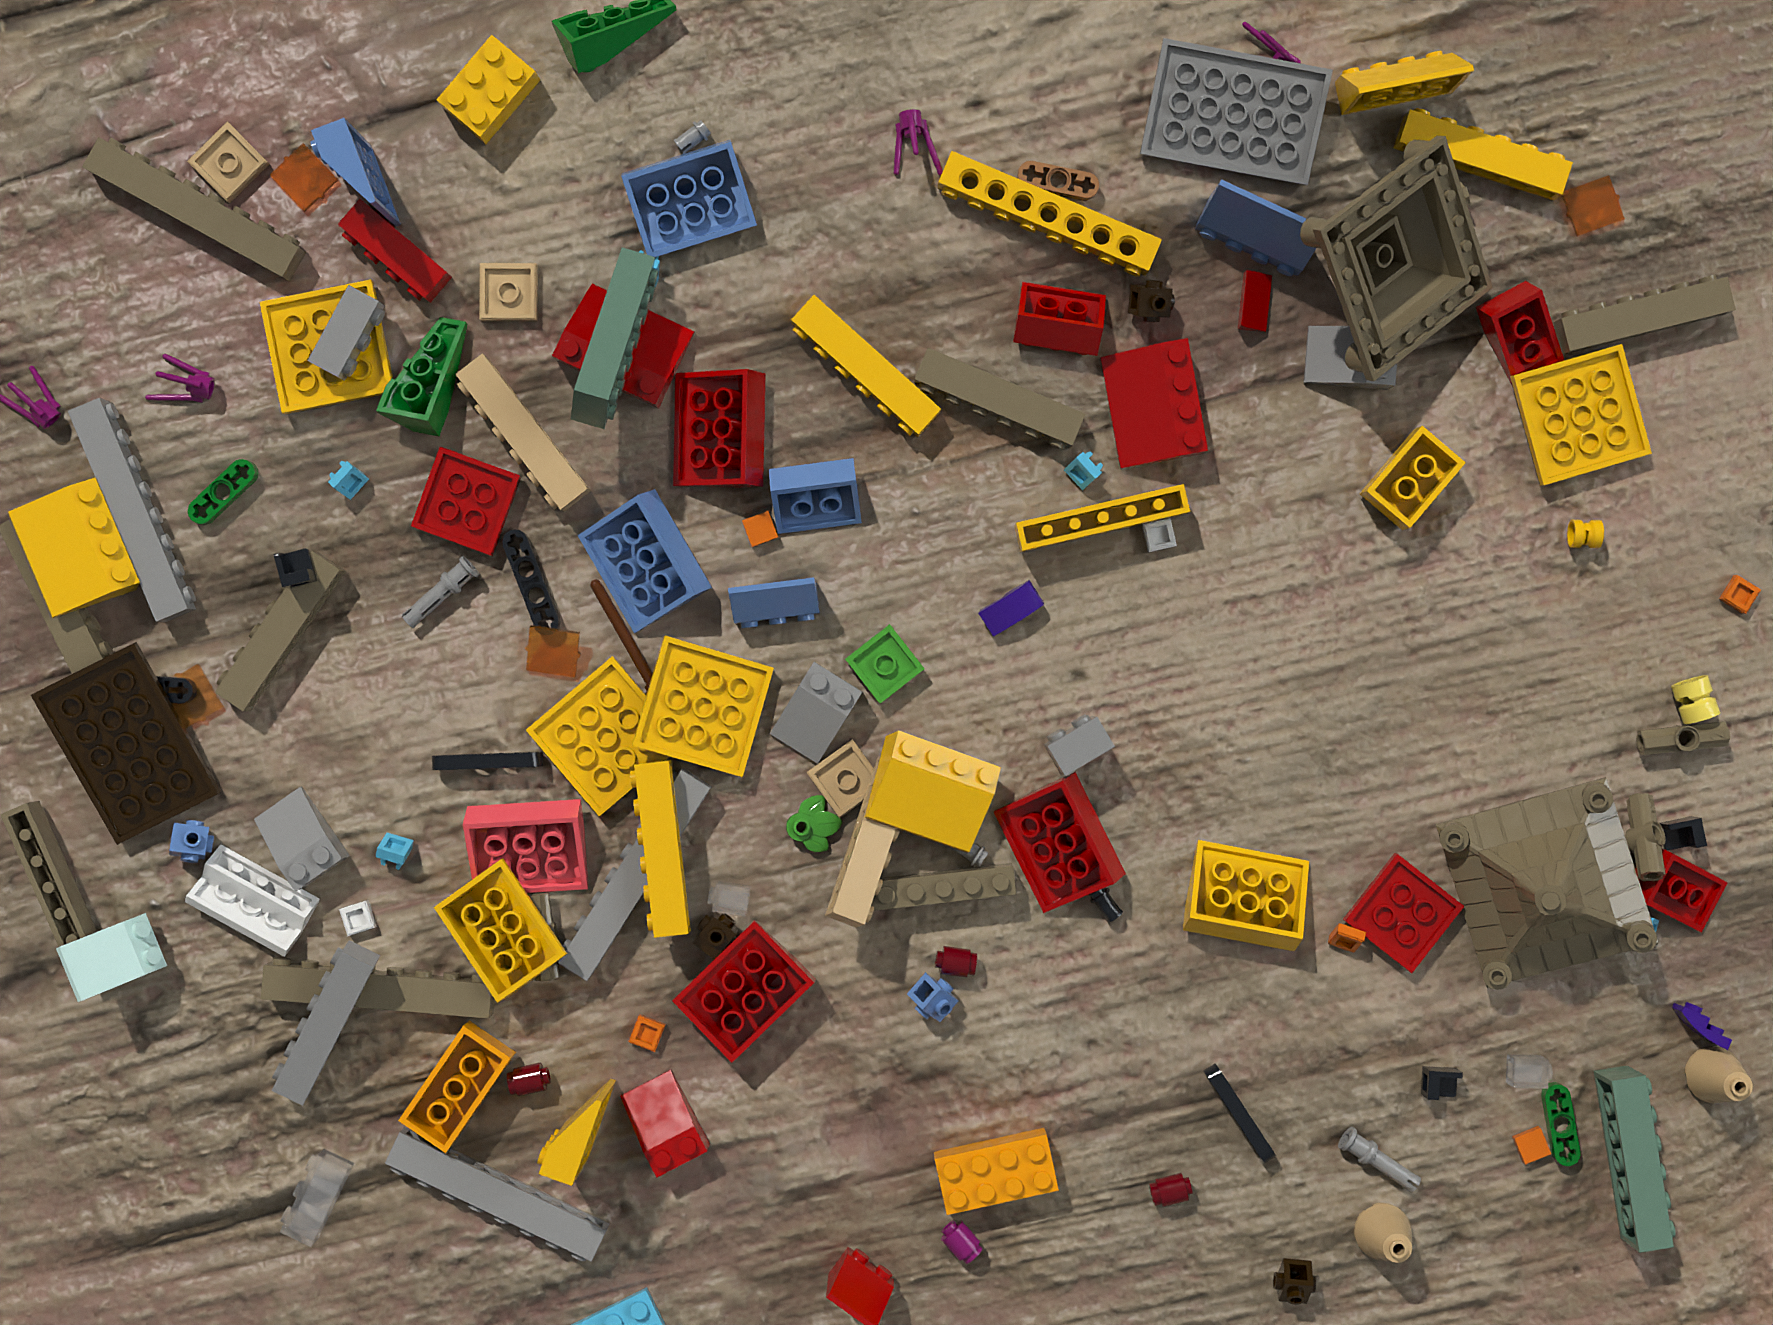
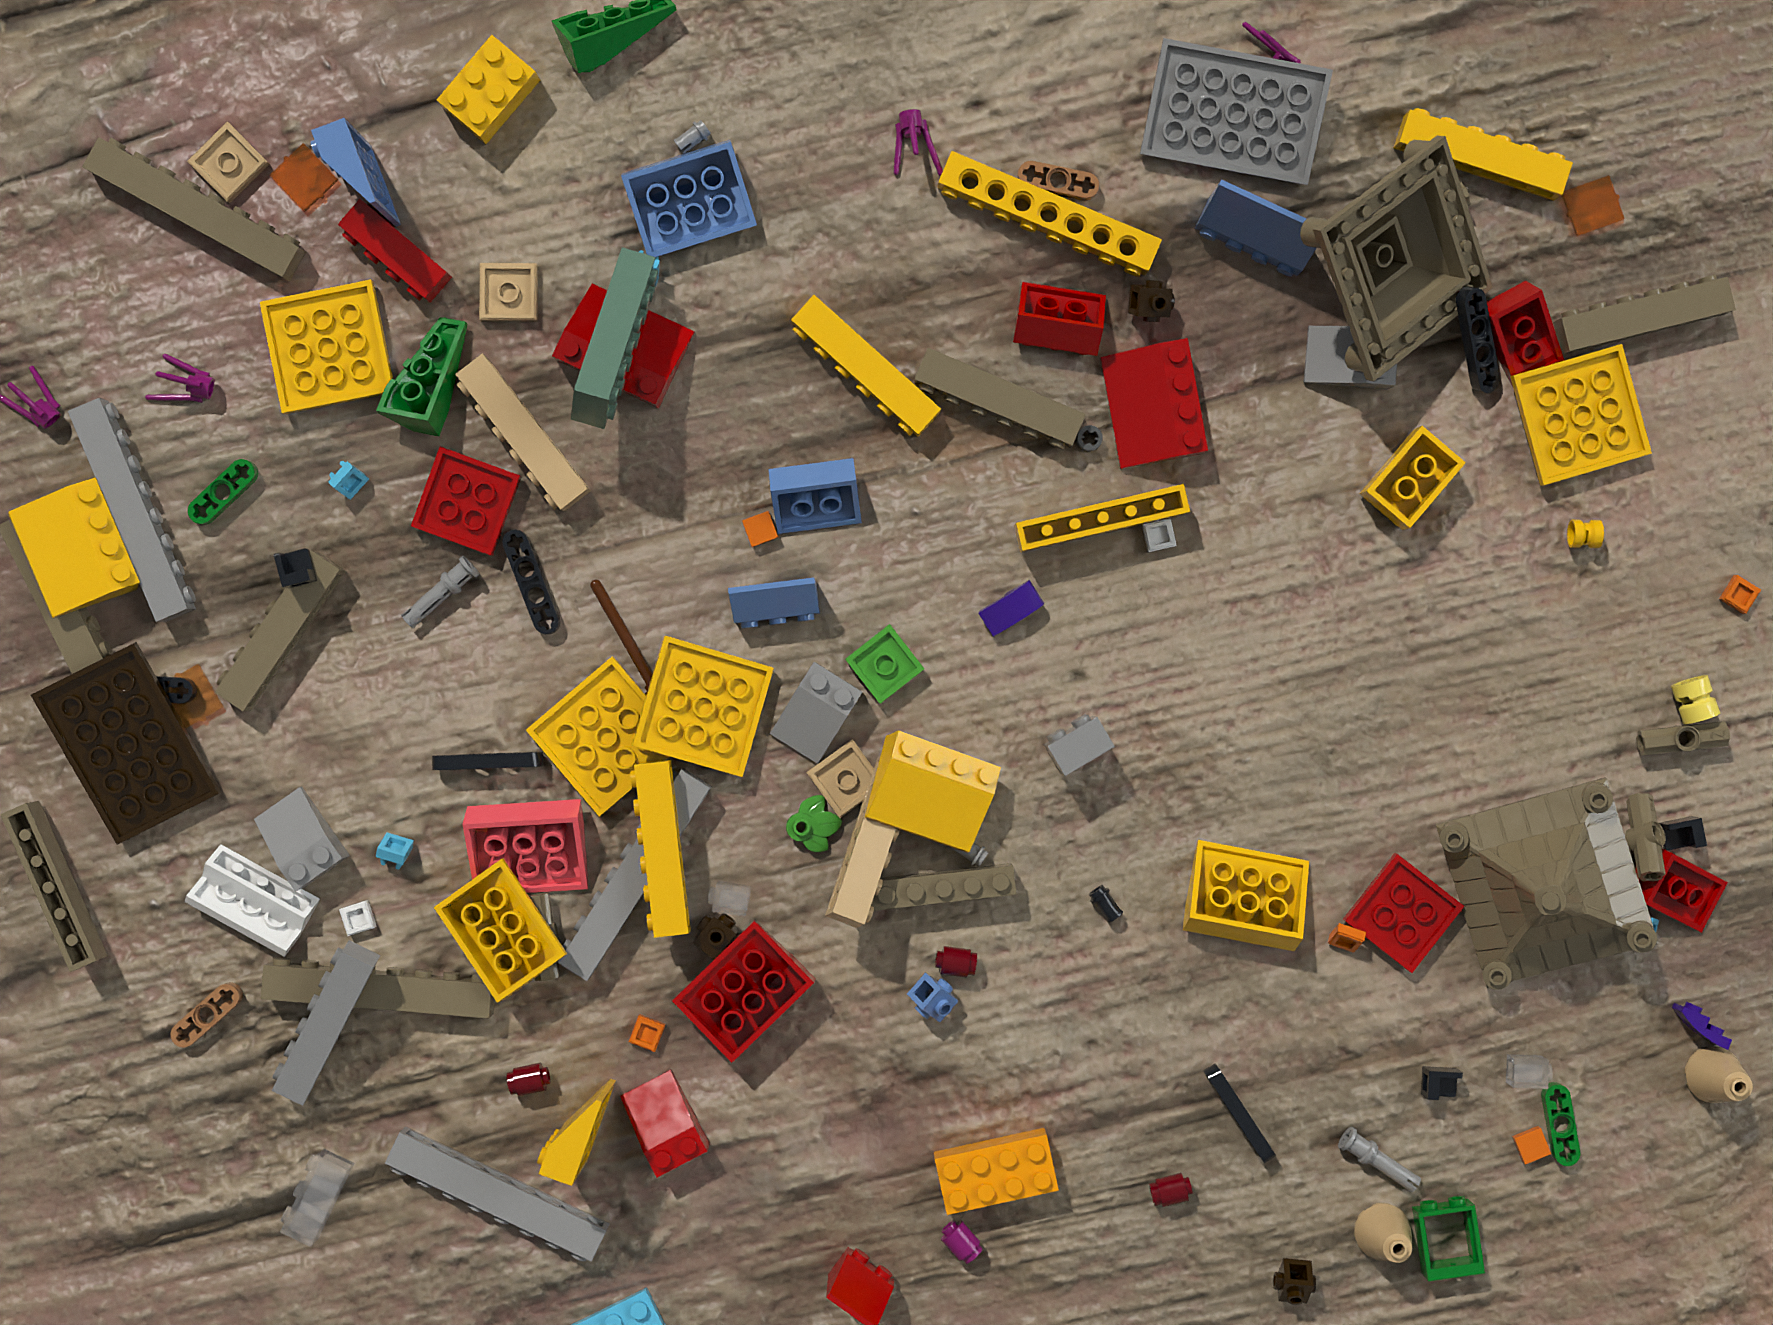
light aqua slope [56,913,167,1002] -> none
medium blue brick [169,820,214,863] -> none
light grey brick [308,285,385,381] -> none
light orange brick [398,1020,516,1153] -> none
clear orange piece [525,625,581,677] -> none
medium blue slope [578,489,712,633] -> none
red slope [673,369,766,488] -> none
red slope [993,772,1126,913] -> none
medium azure tile [1064,452,1103,491] -> none
red slope [1238,270,1272,332] -> none
yellow slope [1335,51,1474,115] -> none
sand green brick [1593,1065,1676,1253] -> none
none -> medium nougat beam [171,982,243,1048]
none -> dark grey bush [1076,425,1103,452]
none -> green window [1412,1196,1485,1281]
none -> black beam [1456,286,1500,394]

